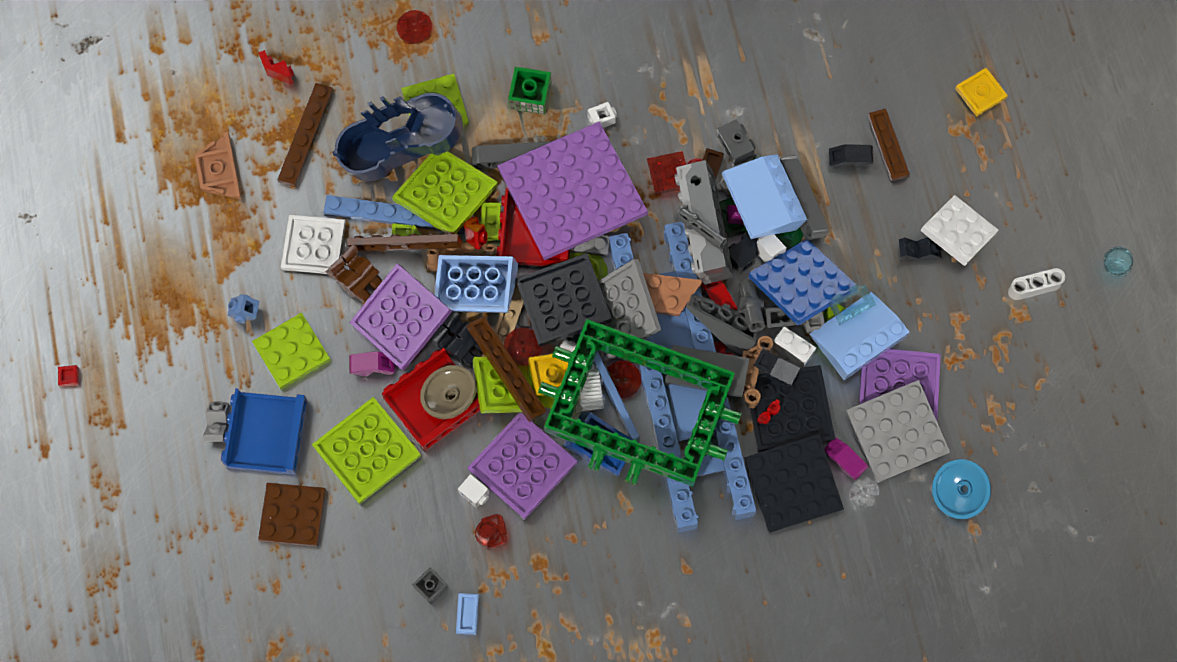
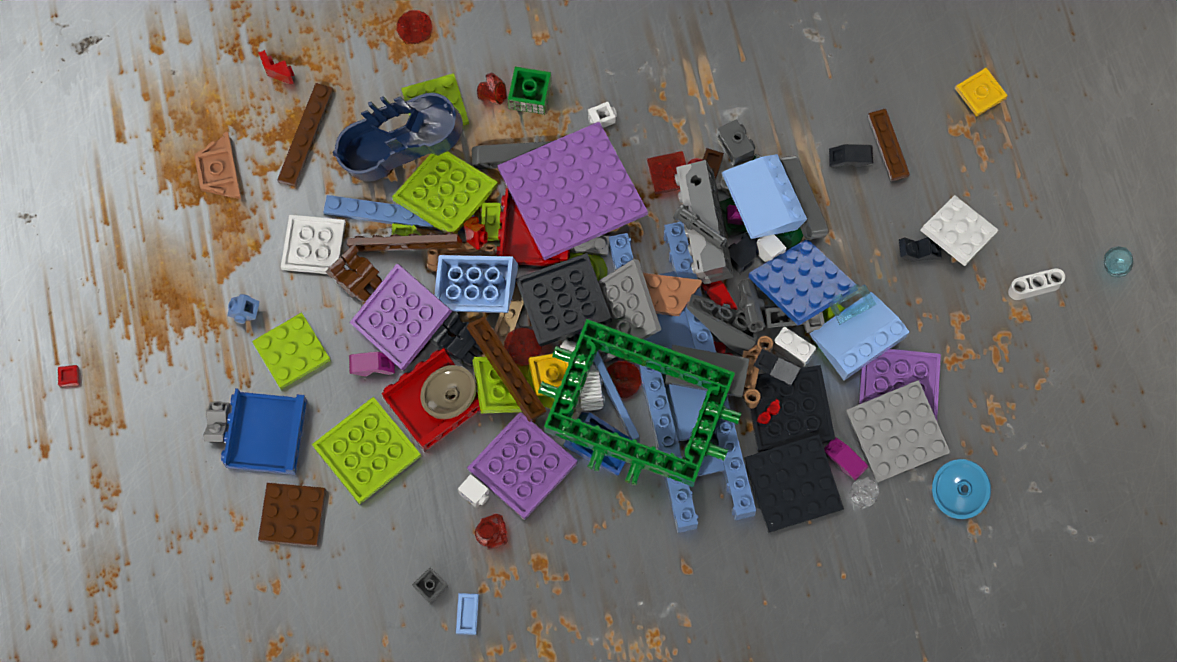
none -> clear red piece [477,72,507,105]

